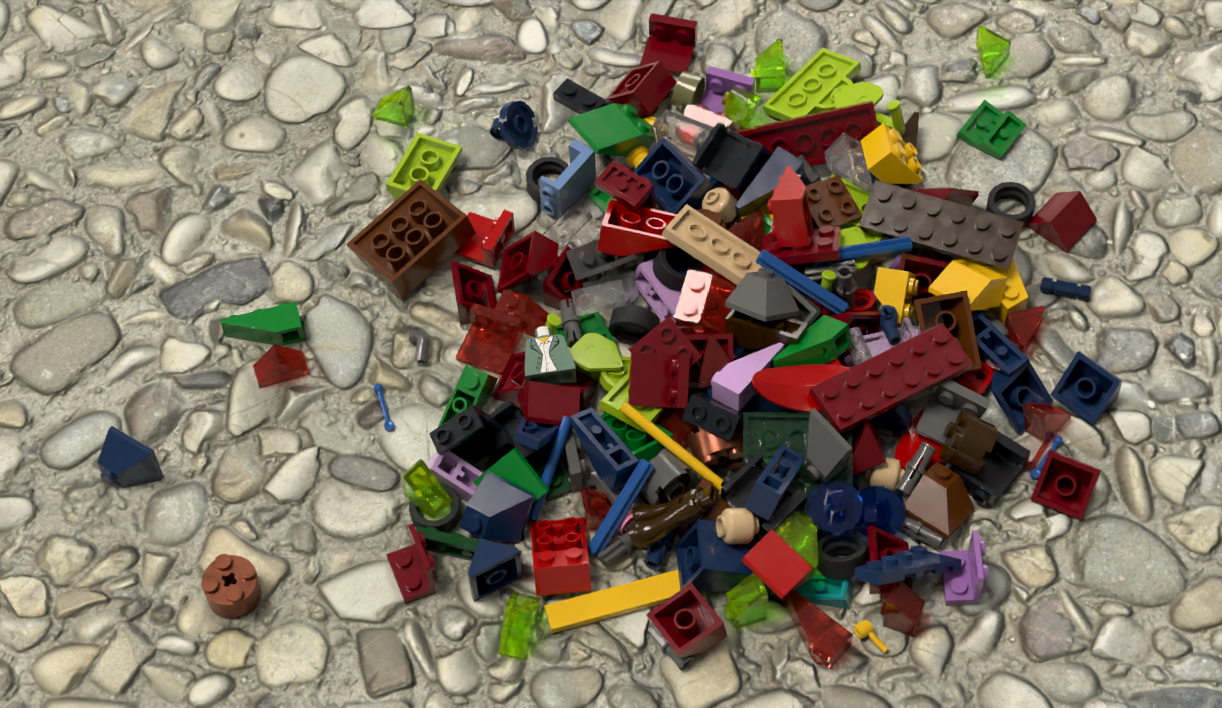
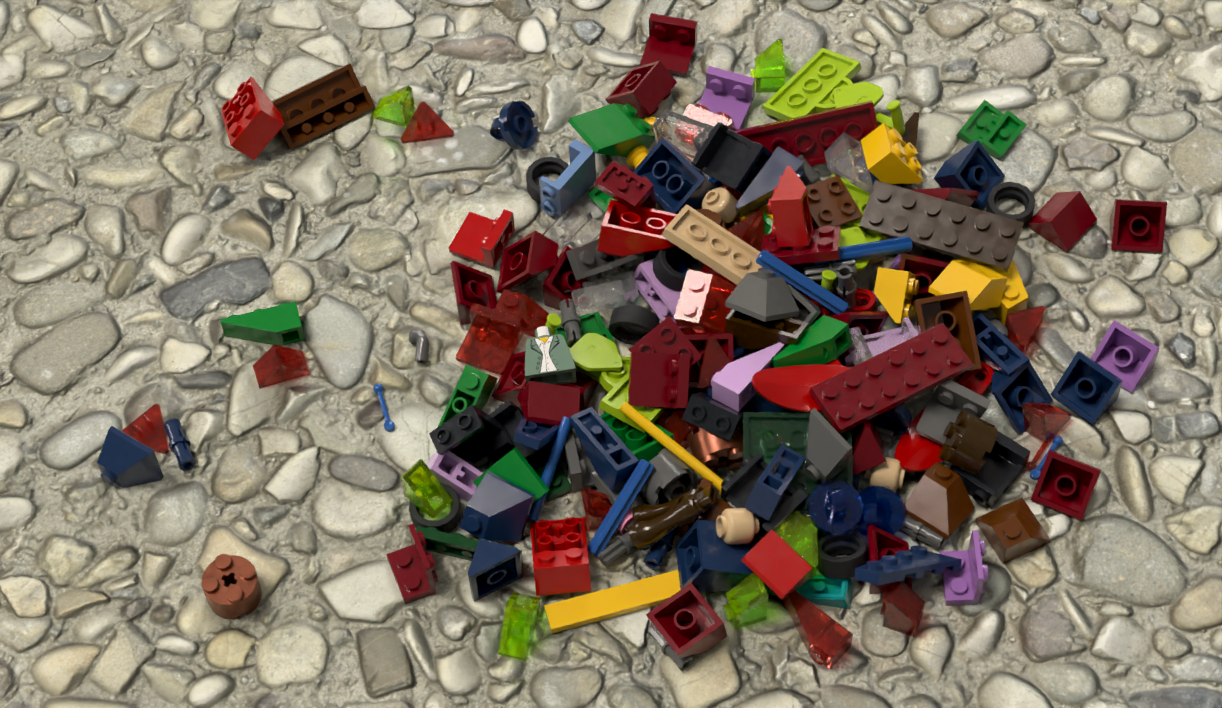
reddish brown slope [347,179,476,299] -> none
lime slope [386,132,462,200] -> none
black hinge [553,78,613,114] -> none
olive piece [672,71,706,112] -> none
clear neon green slope [721,86,762,128] -> none
yellow hand [853,620,889,653] -> none
dark blue arm [880,305,902,345] -> none
dark grey pin [895,442,937,497] -> none
clear neon green slope [976,26,1011,79] -> none
dark blue axle [1040,277,1091,300] -> none
none -> clear red piece [122,404,169,454]
none -> dark blue pin [164,418,196,471]
none -> red slope [221,76,284,160]
none -> reddish brown slope [272,64,375,150]
none -> clear red piece [401,101,454,144]
none -> dark blue slope [934,140,1005,210]
none -> reddish brown slope [975,497,1051,564]
none -> medium lavender slope [1091,320,1160,393]
none -> dark red slope [1110,199,1167,252]

